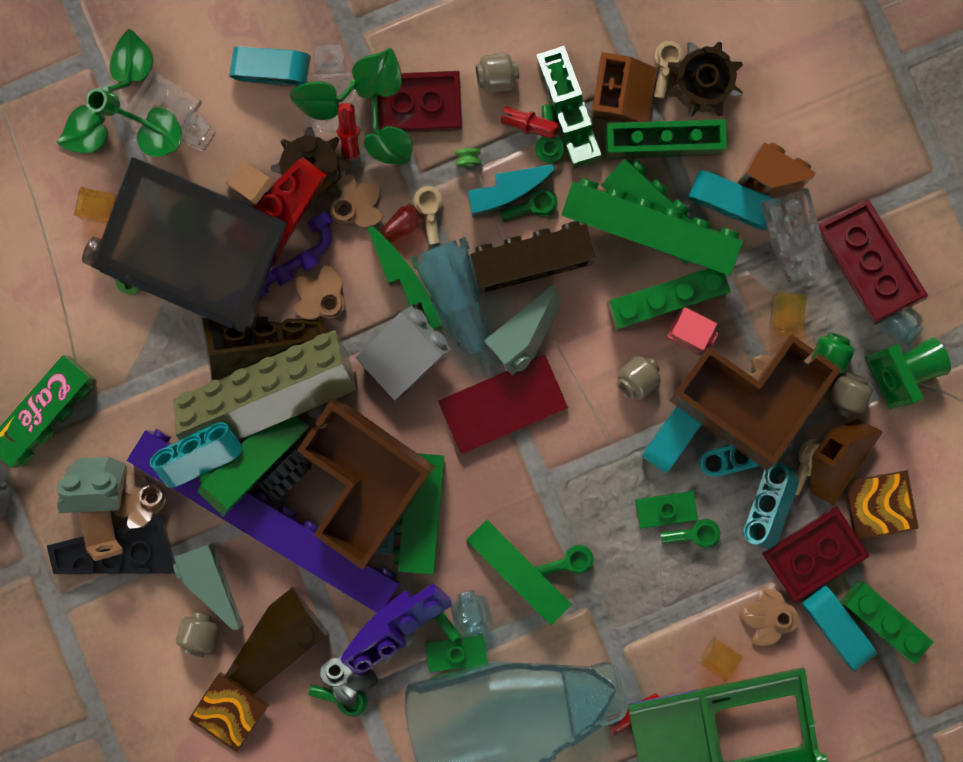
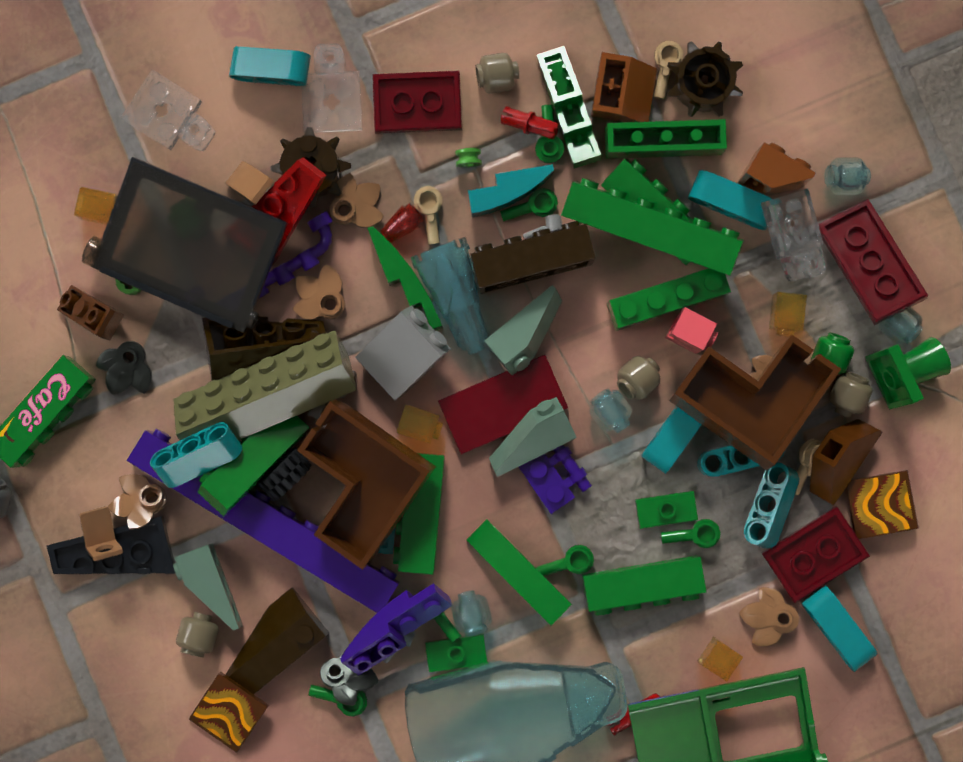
sand green slope [56,457,127,513] -> none
green plant [57,29,182,157] -> none
green plant [289,47,413,164] -> none
red axle [337,103,360,160] -> none
green arch [840,580,934,664] -> none
none -> reddish brown slope [57,285,124,340]
none -> pearl dark grey plate [96,341,152,395]
none -> clear yellow brick [396,405,443,444]
none -> sand green slope [489,397,577,477]
none -> dark purple plate [519,445,592,514]
none -> light grey hand [523,214,562,239]
none -> green brick [581,555,707,616]
none -> clear light blue head [589,388,633,433]
none -> clear light blue head [824,157,871,195]

